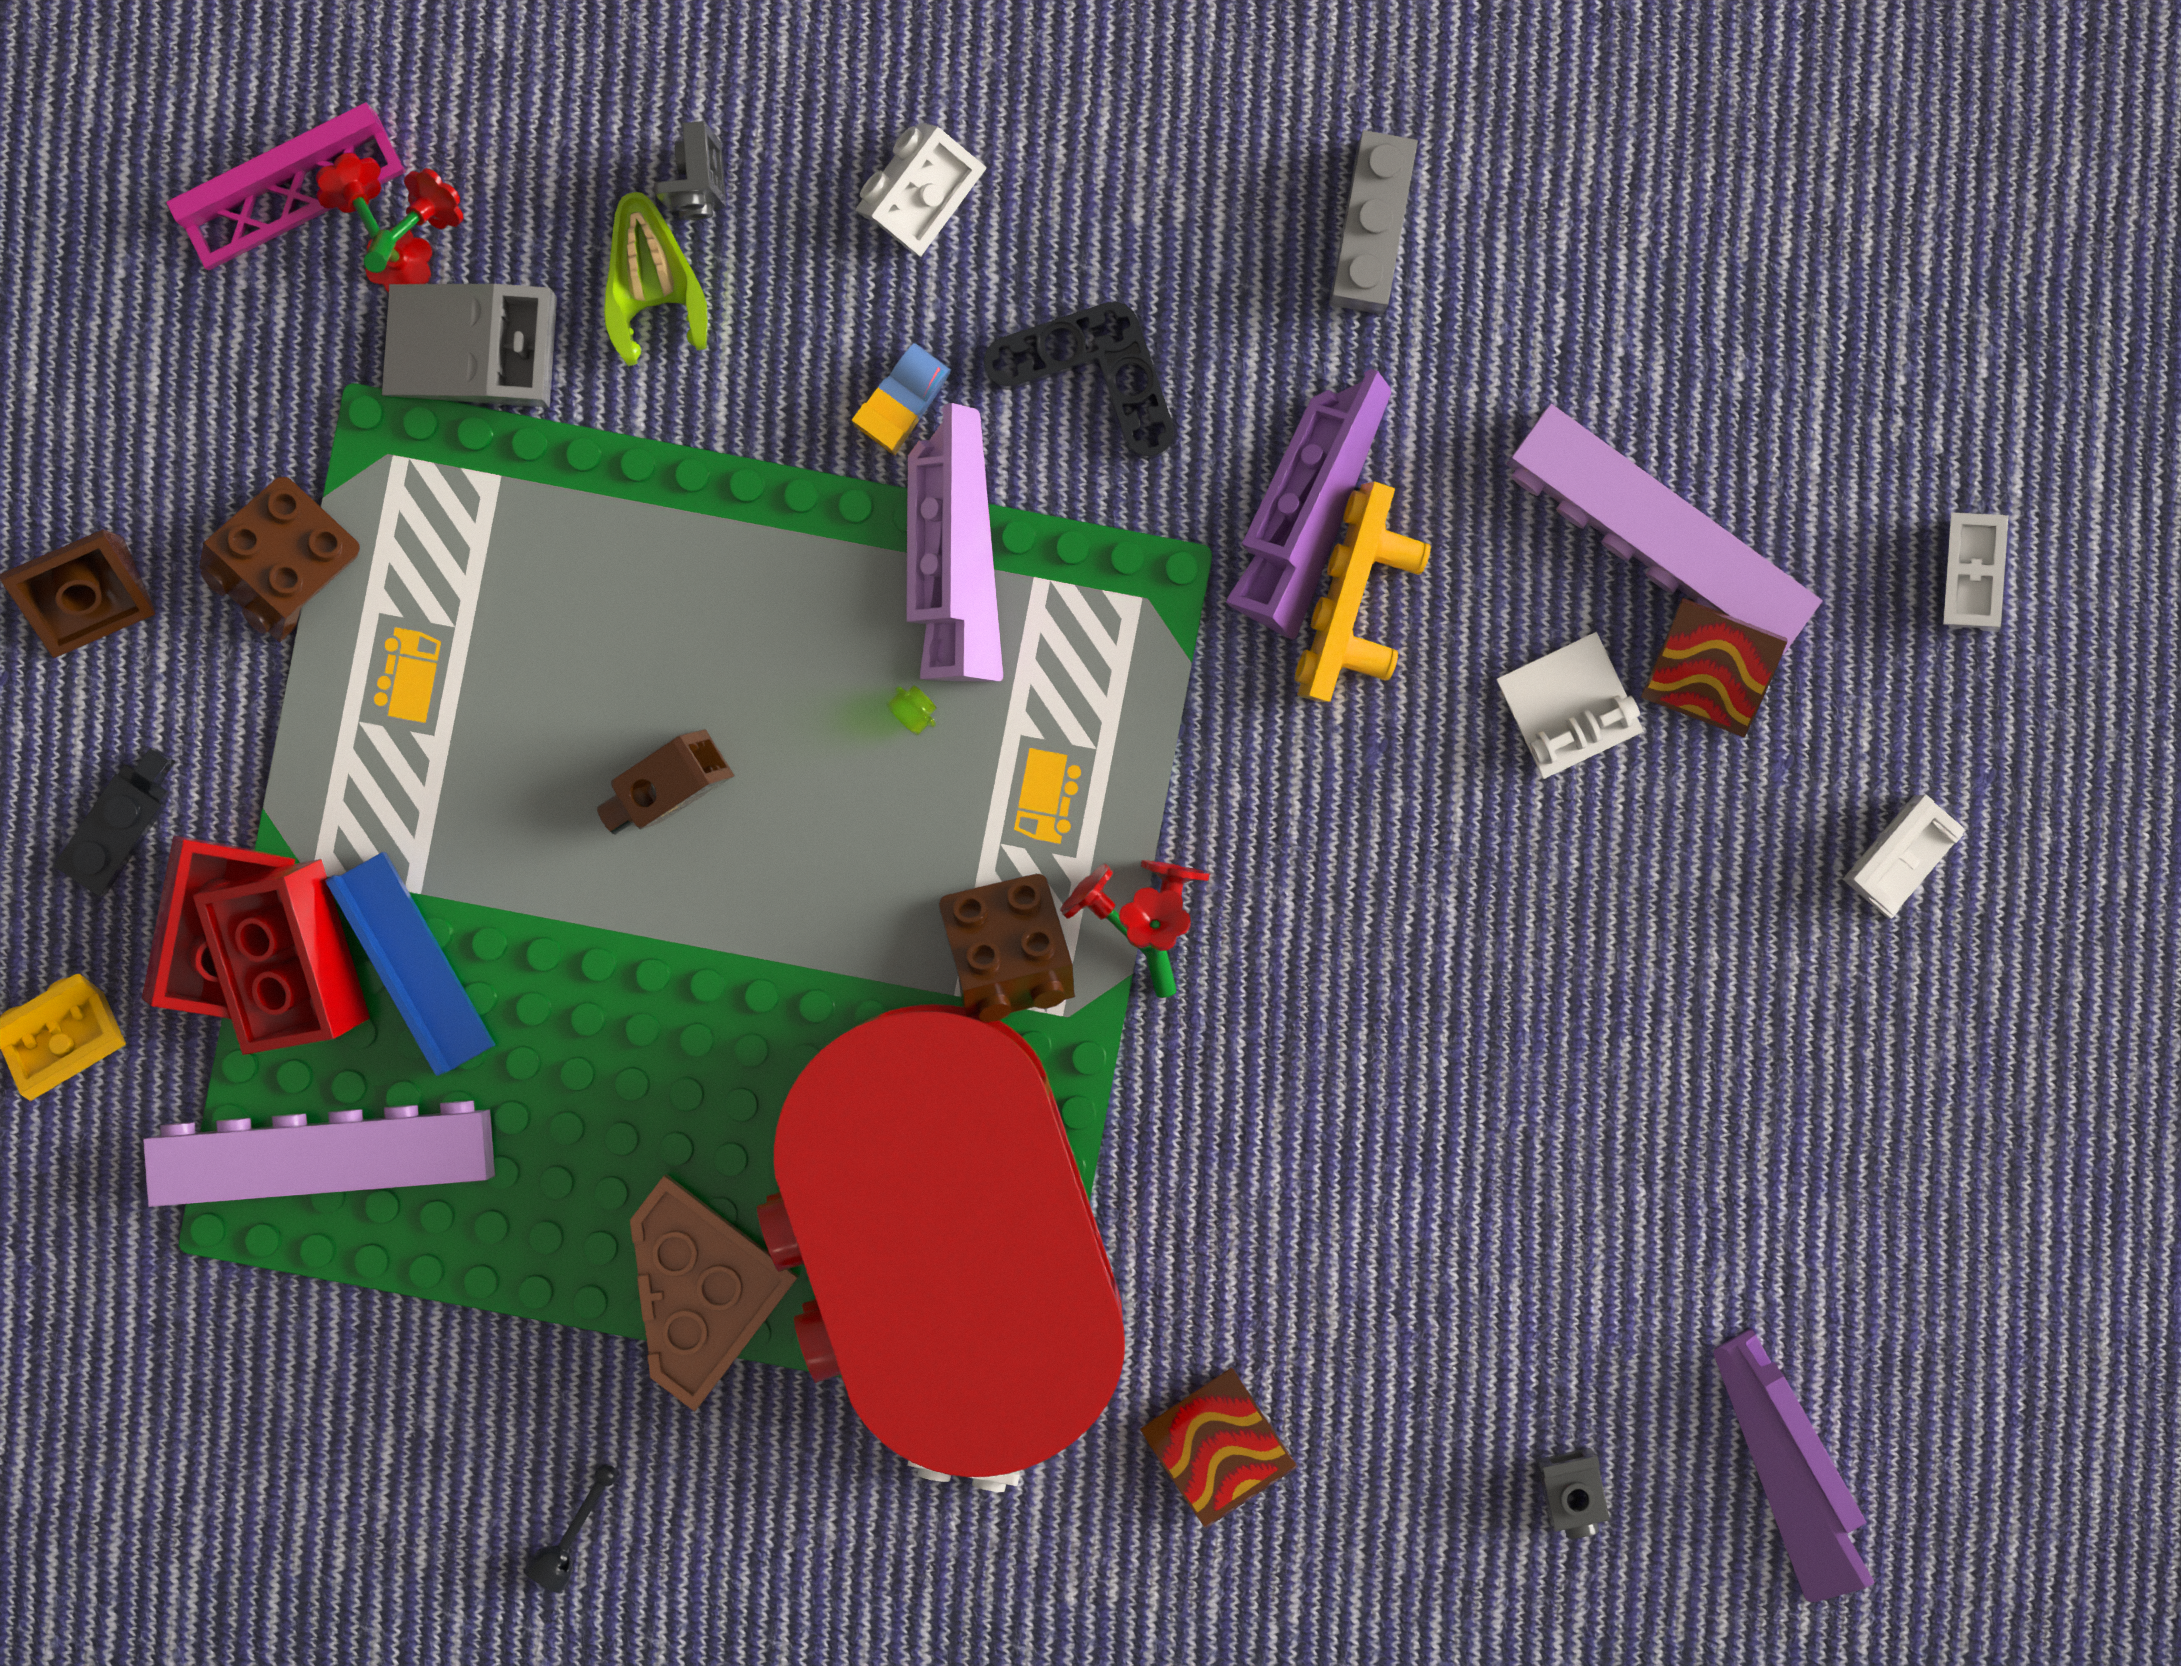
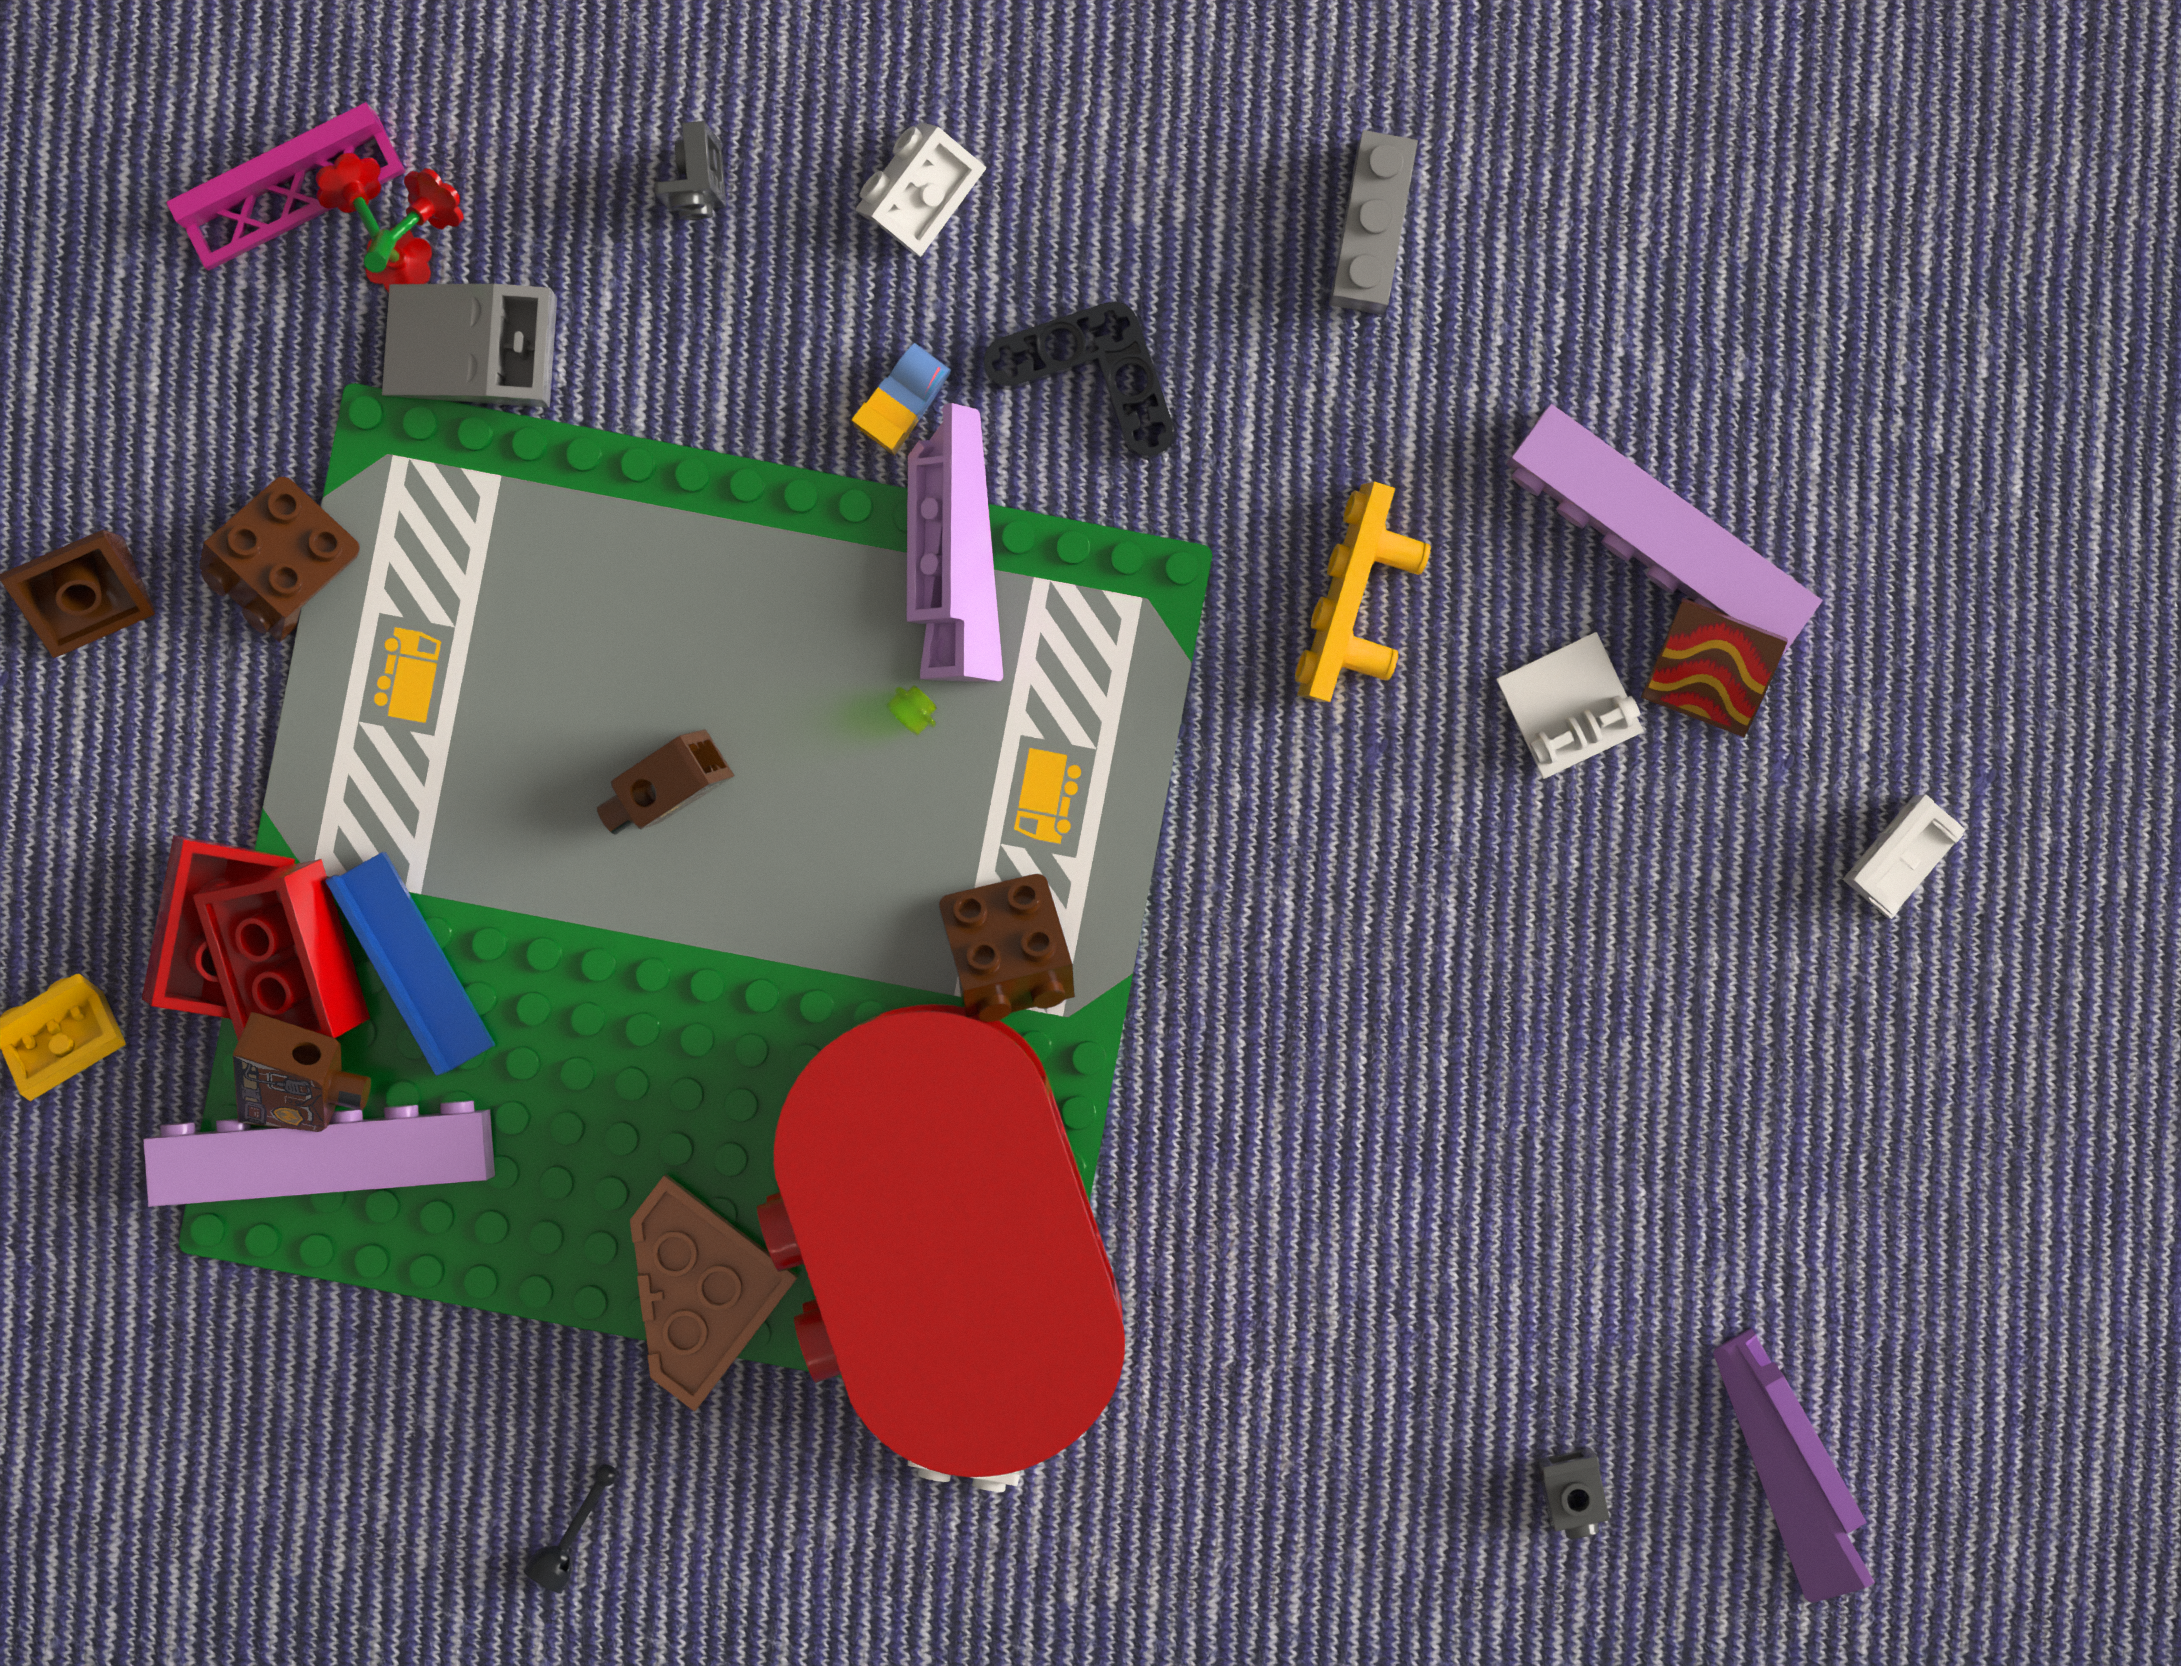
black hinge [53,748,176,897] -> none
lime animal [604,192,708,366] -> none
red plant [1060,860,1210,998] -> none
slope [1140,1367,1298,1528] -> none
medium lavender wedge [1226,369,1391,640] -> none
white hinge [1943,512,2009,632] -> none
none -> reddish brown torso [233,1012,371,1132]

